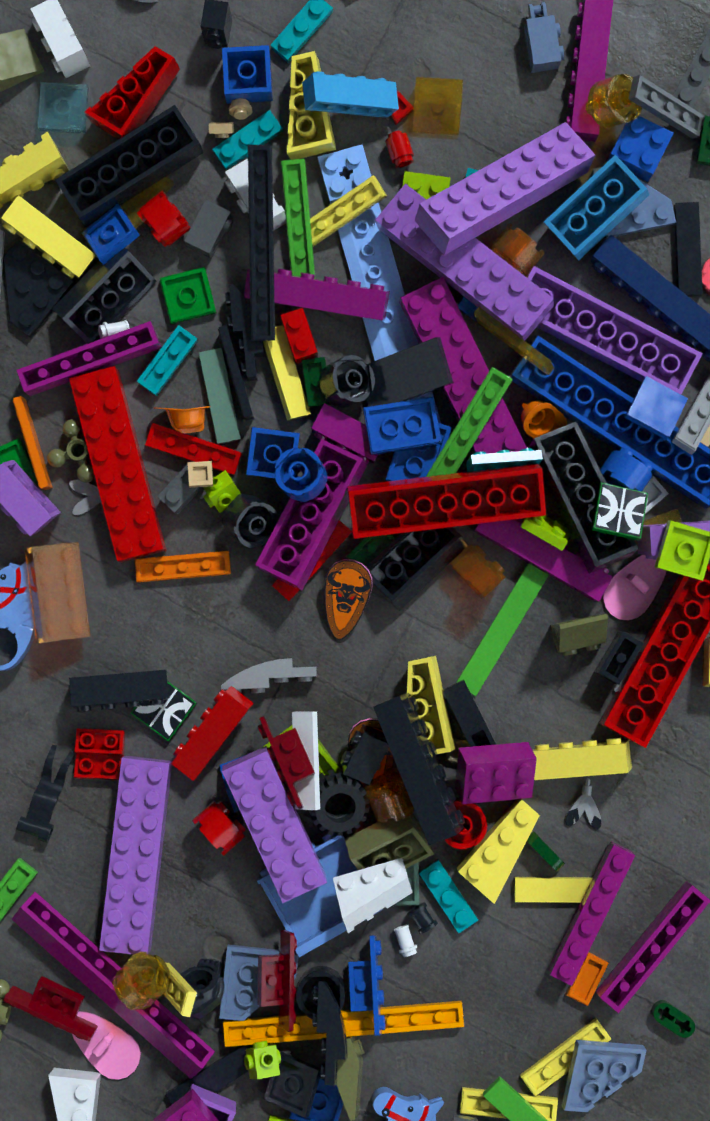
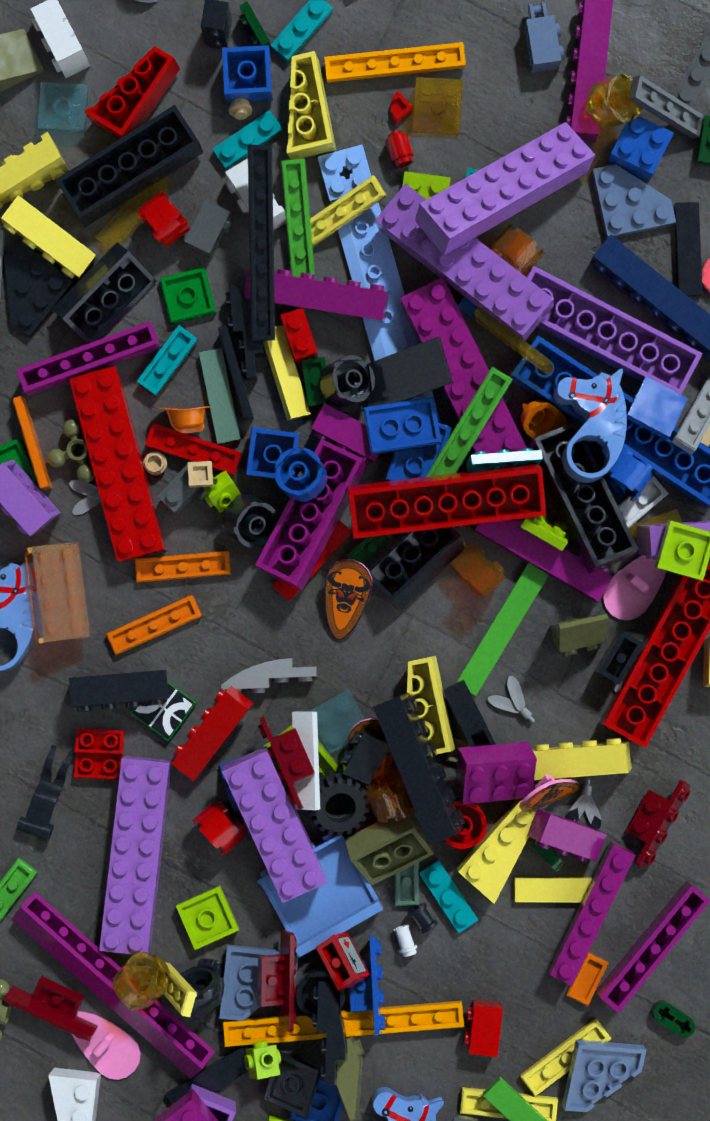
blue tile [82,204,140,265] -> none
white pin [98,320,130,339] -> none
tan plate [209,122,234,138] -> none
dark azure brick [302,71,399,118] -> none
white wedge [333,858,412,933] -> none
dark azure brick [544,155,650,261] -> none
tile [592,483,648,541] -> none
none -> orange tile [106,595,202,655]
none -> tan plate [143,451,167,475]
none -> lime plate [176,885,239,950]
none -> dark green plate [238,1,271,50]
none -> clear light blue plate [310,689,365,754]
none -> red brick [316,932,370,991]
none -> light orange plate [324,42,466,83]
none -> red brick [464,1000,503,1057]
none -> light grey piece [488,676,535,723]
none -> shield [519,774,580,812]
none -> magenta brick [528,808,607,862]
none -> medium blue animal [553,369,627,483]
none -> dark red bracket [627,780,691,869]

